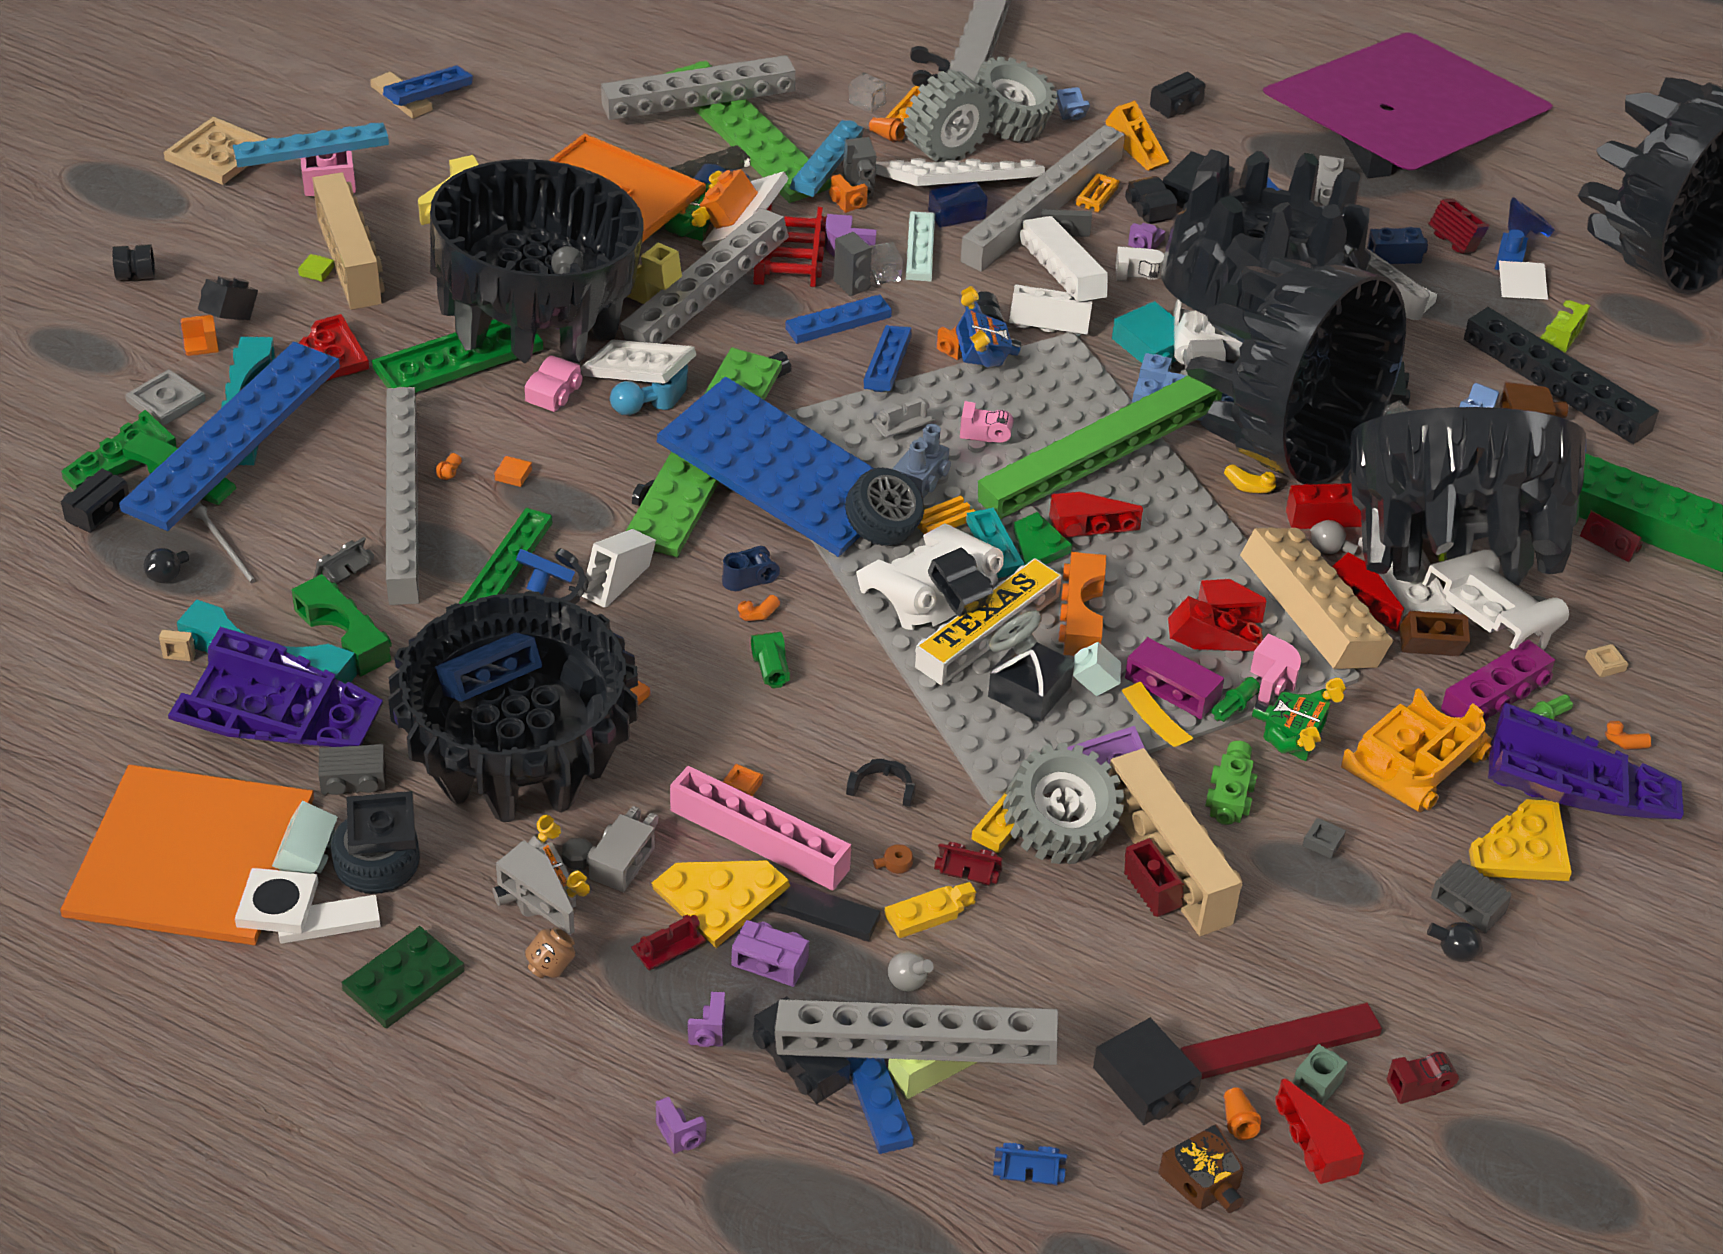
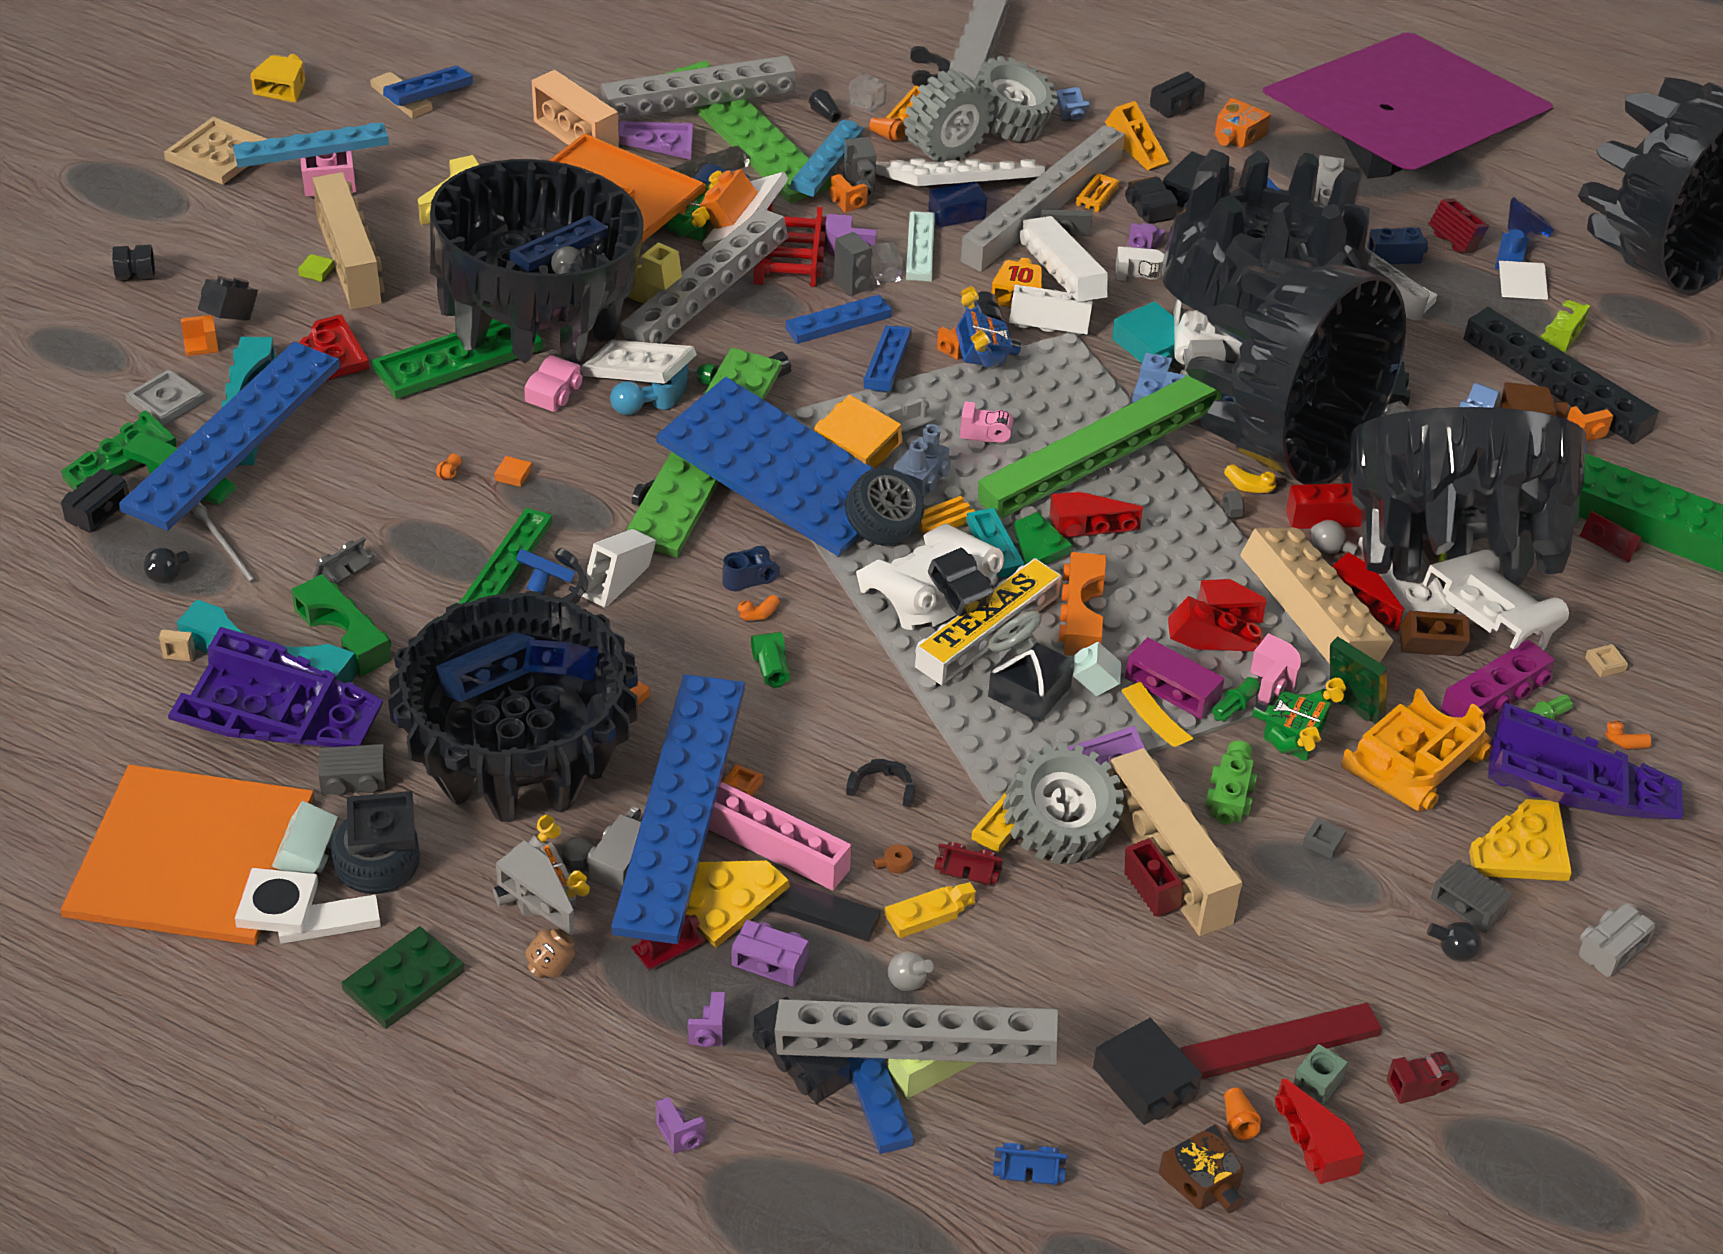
light grey brick [386,387,419,605] -> none
none -> yellow torso [250,54,305,103]
none -> dark blue plate [510,216,608,272]
none -> clear blue brick [523,639,598,681]
none -> light nougat brick [532,70,619,147]
none -> blue plate [611,674,745,944]
none -> medium lavender wing [619,121,693,160]
none -> green hinge [688,363,718,385]
none -> black cone [809,89,842,123]
none -> light orange brick [814,394,903,468]
none -> light orange torso [991,258,1042,307]
none -> orange torso [1215,97,1271,148]
none -> dark grey tile [1222,491,1245,518]
none -> dark green plate [1330,636,1388,724]
none -> orange bracket [1567,406,1613,442]
none -> light grey brick [1578,903,1656,978]

